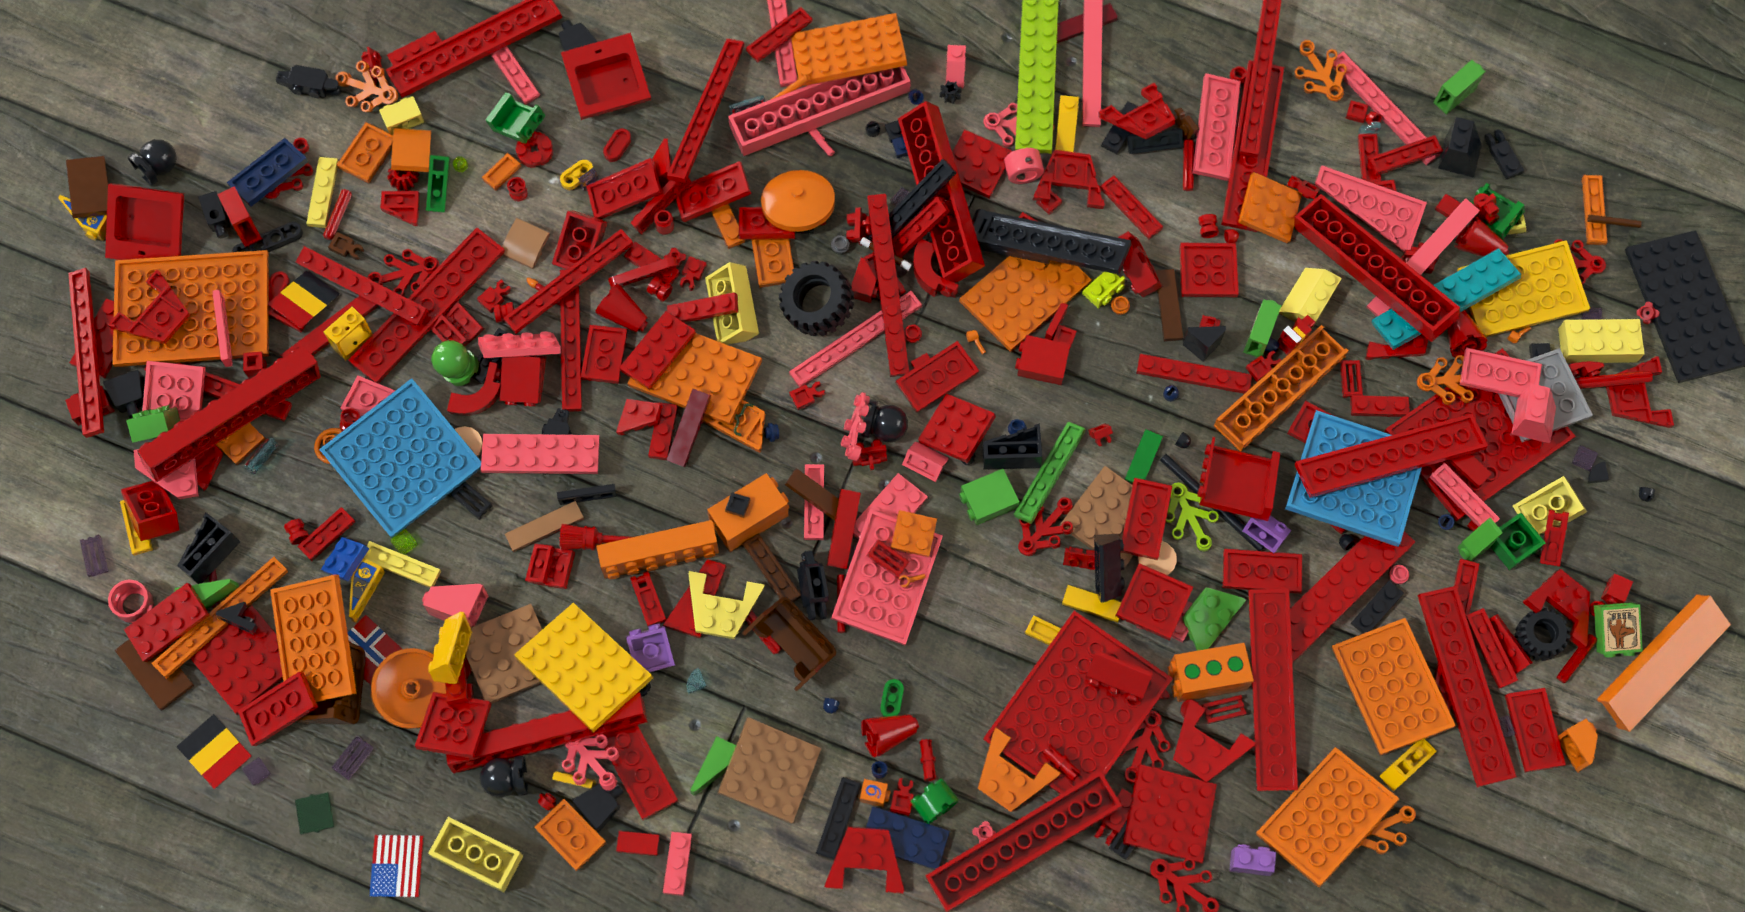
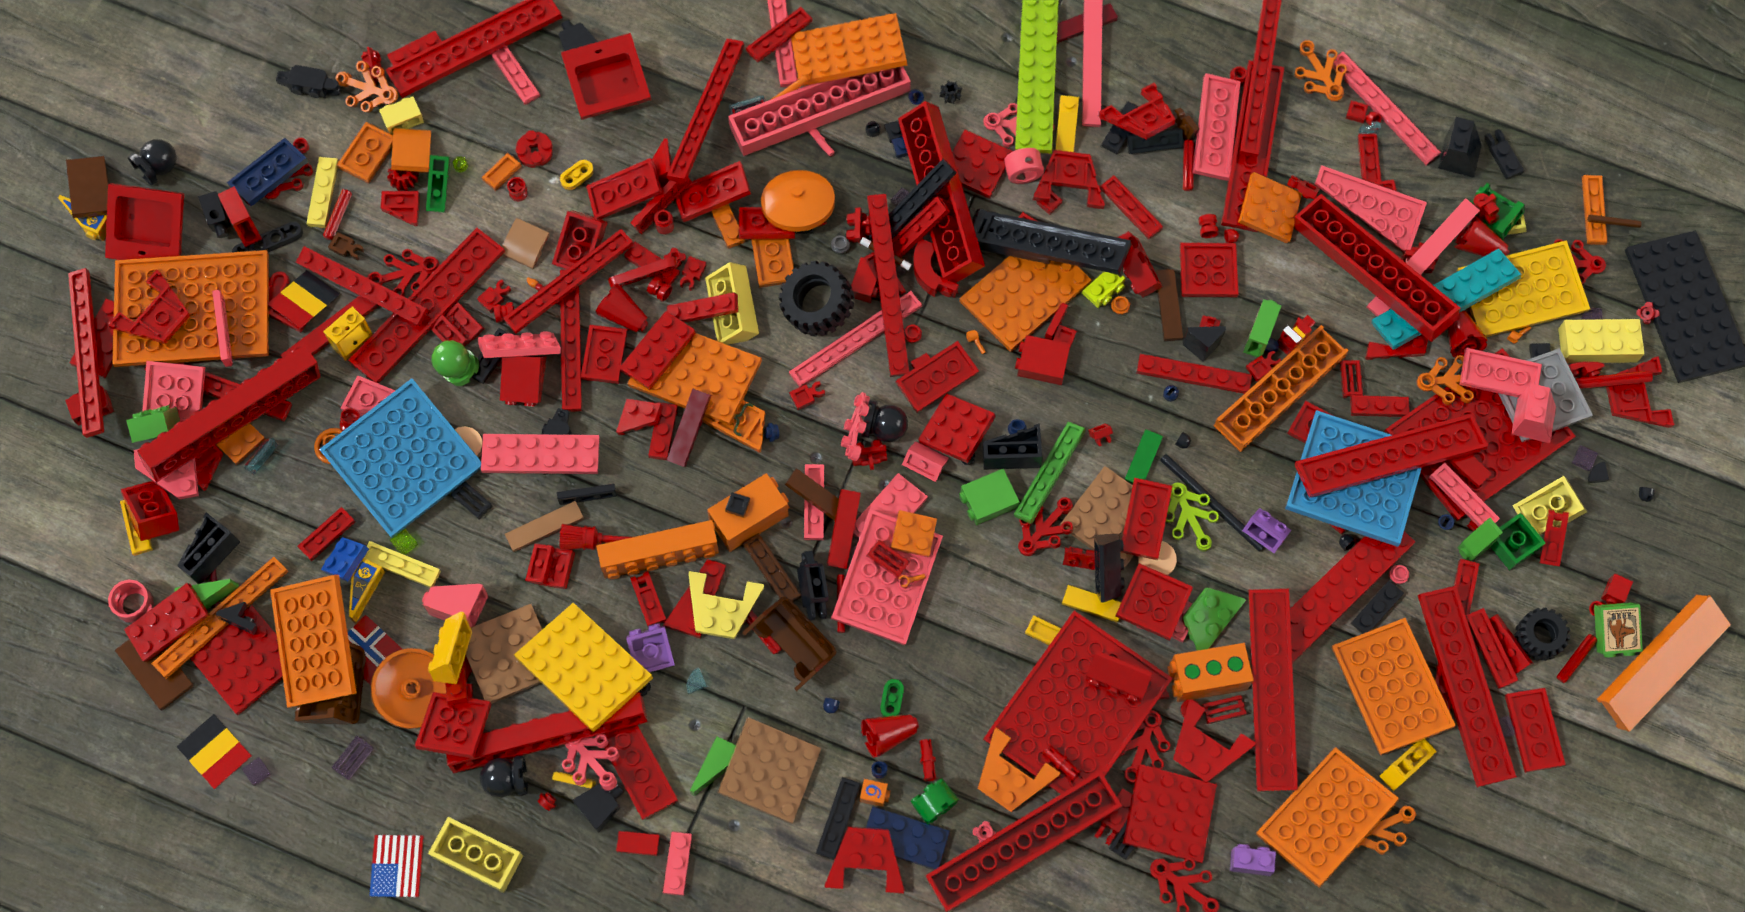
clear purple tile [80,534,109,578] -> none
black torso [103,370,145,418] -> none
red plate [238,671,318,746] -> none
red brick [243,351,267,379] -> none
red wheel [284,519,309,545] -> none
clear green piece [295,792,334,835] -> none
red arch [447,362,501,416] -> none
green panel [485,92,545,144] -> none
orange plate [534,799,606,872] -> none
tile [578,168,598,191] -> none
red tile [603,128,632,162] -> none
red plate [890,778,914,816] -> none
coral slope [946,45,966,88] -> none
red panel [1197,437,1280,521] -> none
red plate [1222,549,1302,594] -> none
light yellow slope [1279,268,1342,329] -> none
red tile [1368,135,1443,176] -> none
bright green brick [1433,60,1485,115] -> none
red tile [1435,194,1461,218] -> none
red wing [1523,569,1590,649] -> none
orange slope [1558,718,1598,773] -> none

